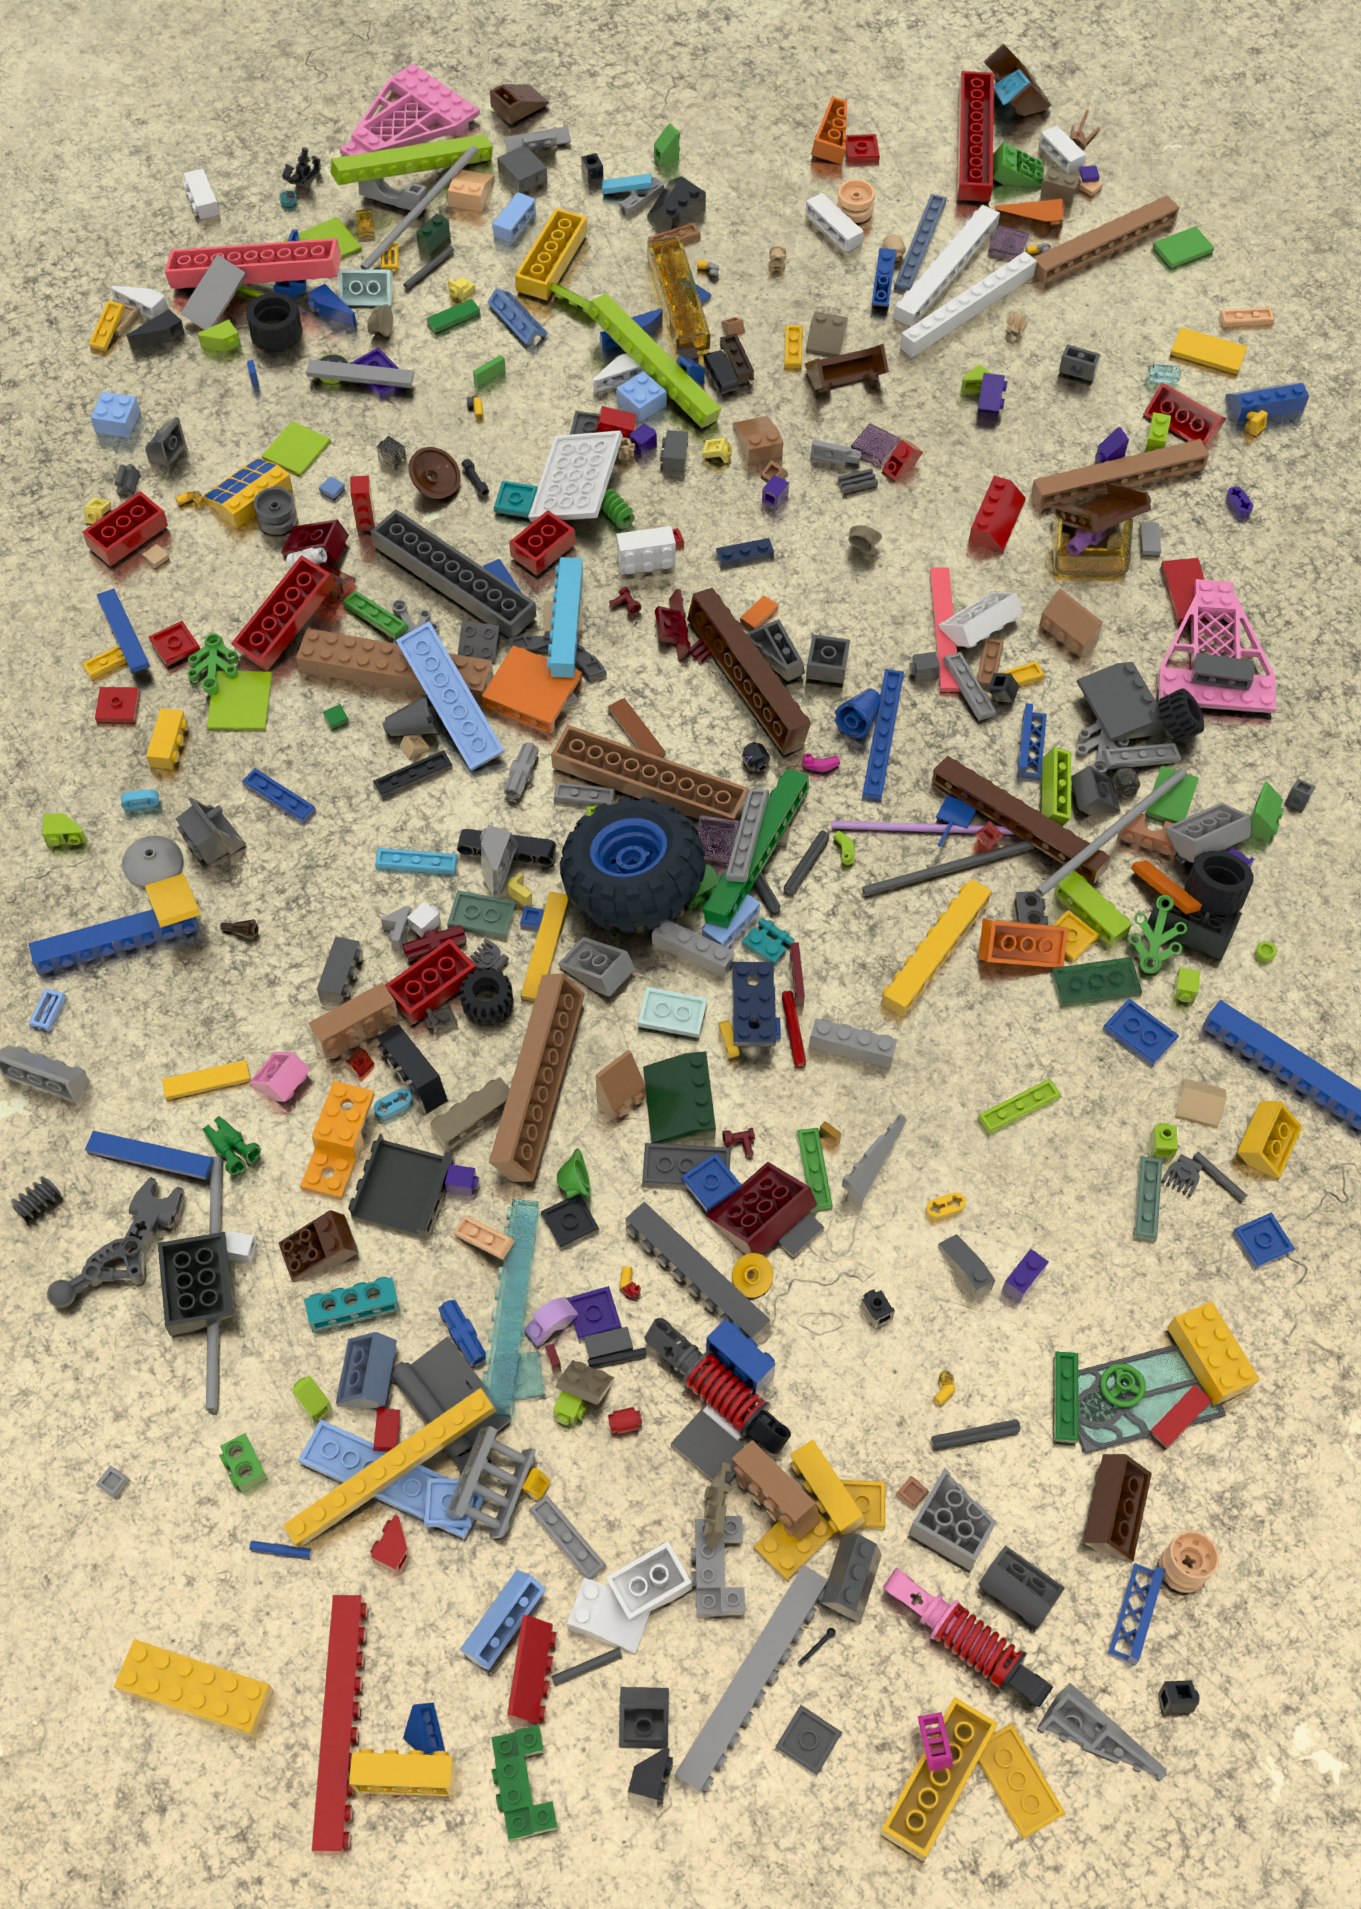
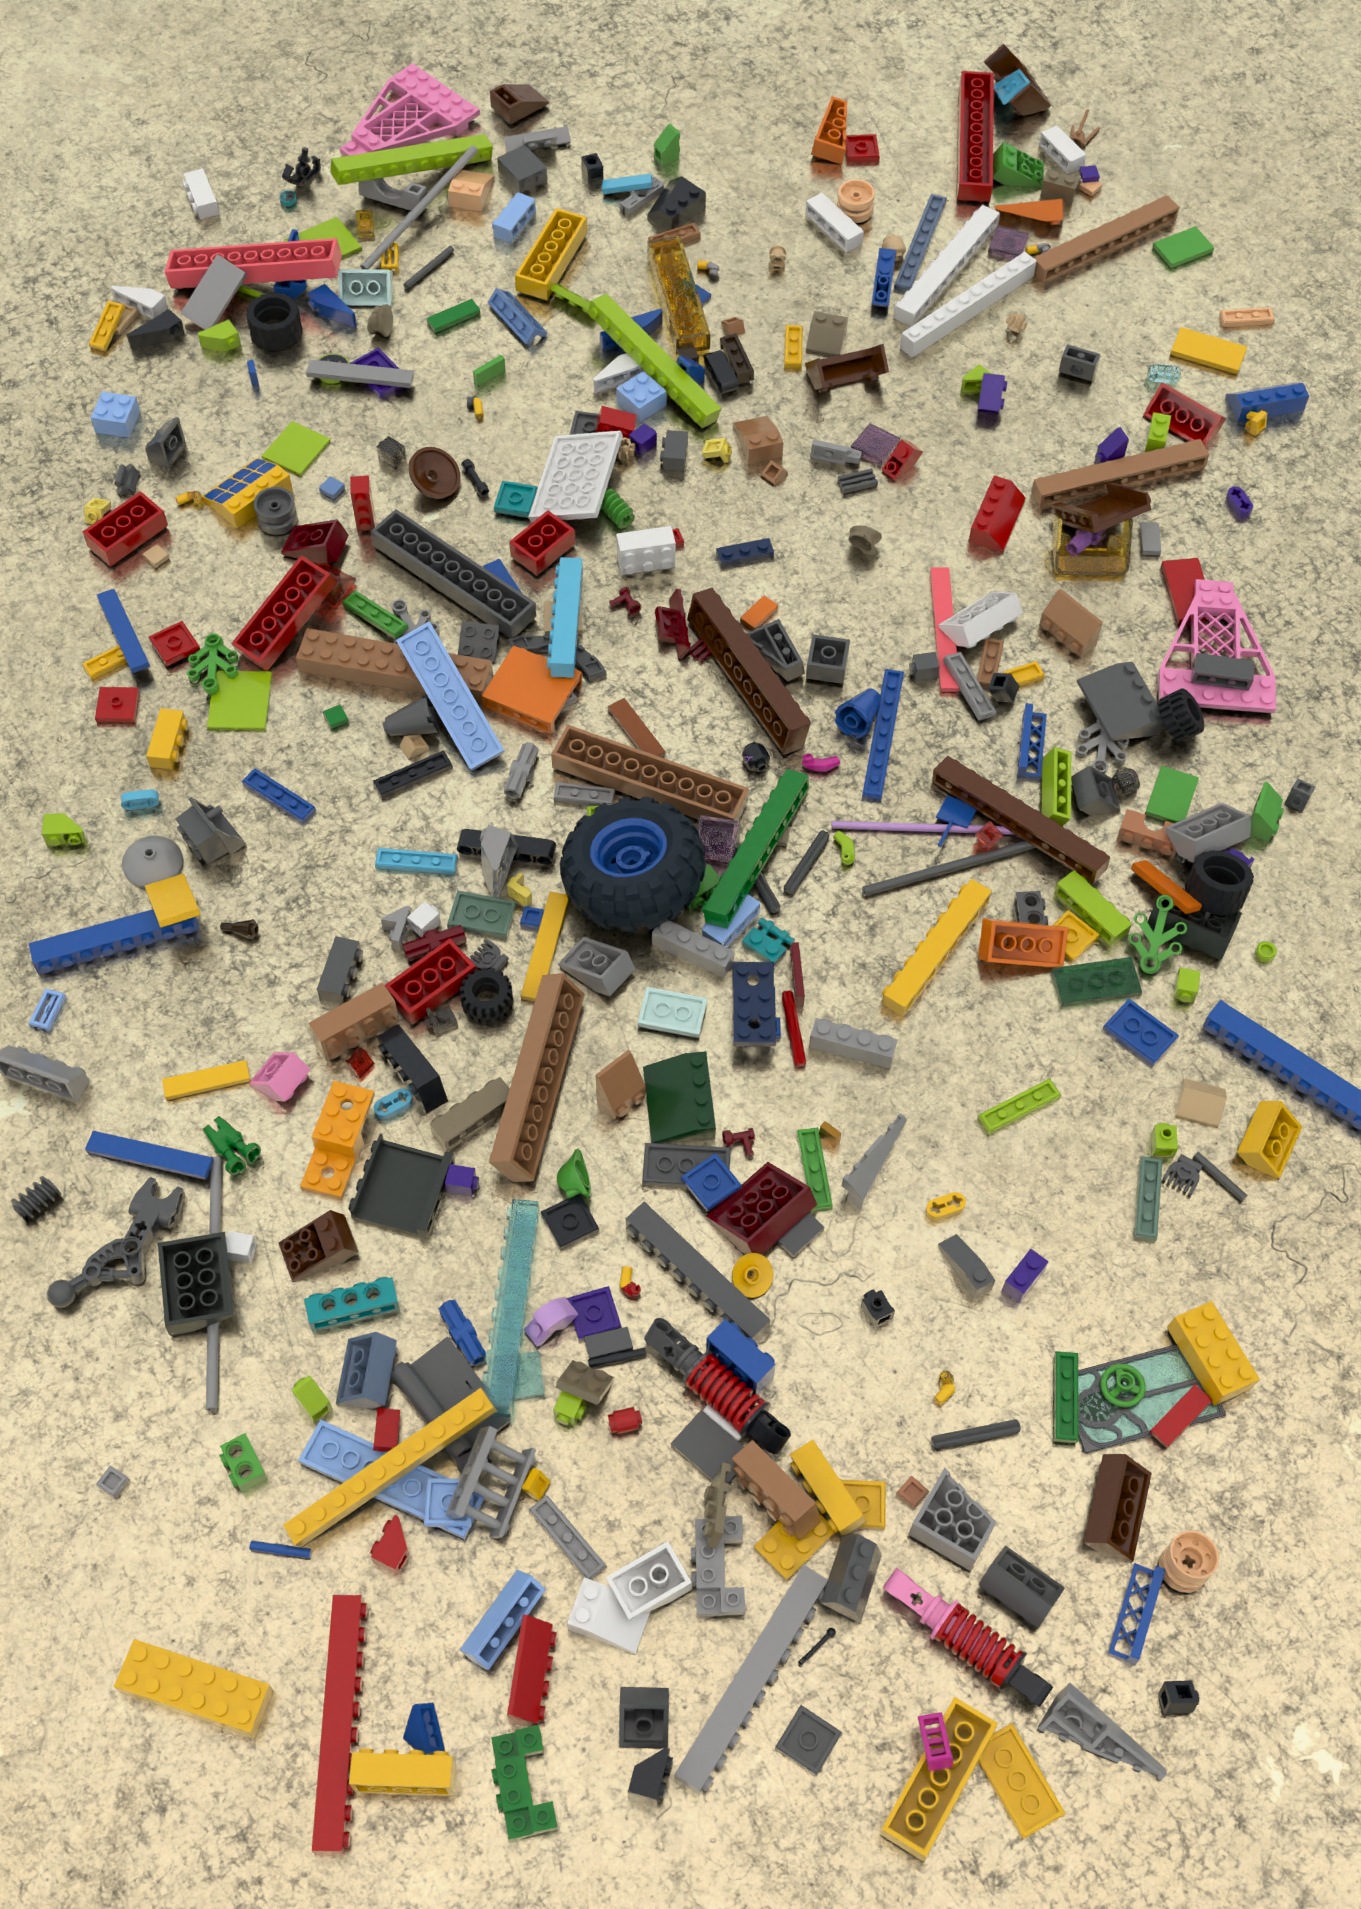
white axle [287,547,327,569] -> none
dark green brick [416,214,451,254] -> none
light yellow bracket [448,276,475,300] -> none
light nougat tile [453,1215,515,1260] -> none
dark red tile [545,1343,561,1374] -> none
dark grey bar [551,1647,622,1685] -> none
yellow beam [718,1020,739,1058] -> none
light grey tile [725,789,769,882] -> none
dark purple brick [762,475,789,508] -> none
light grey piece [1035,769,1187,897] -> none
light grey tile [1102,743,1181,769] -> none
blue tile [1233,1212,1295,1269] -> none

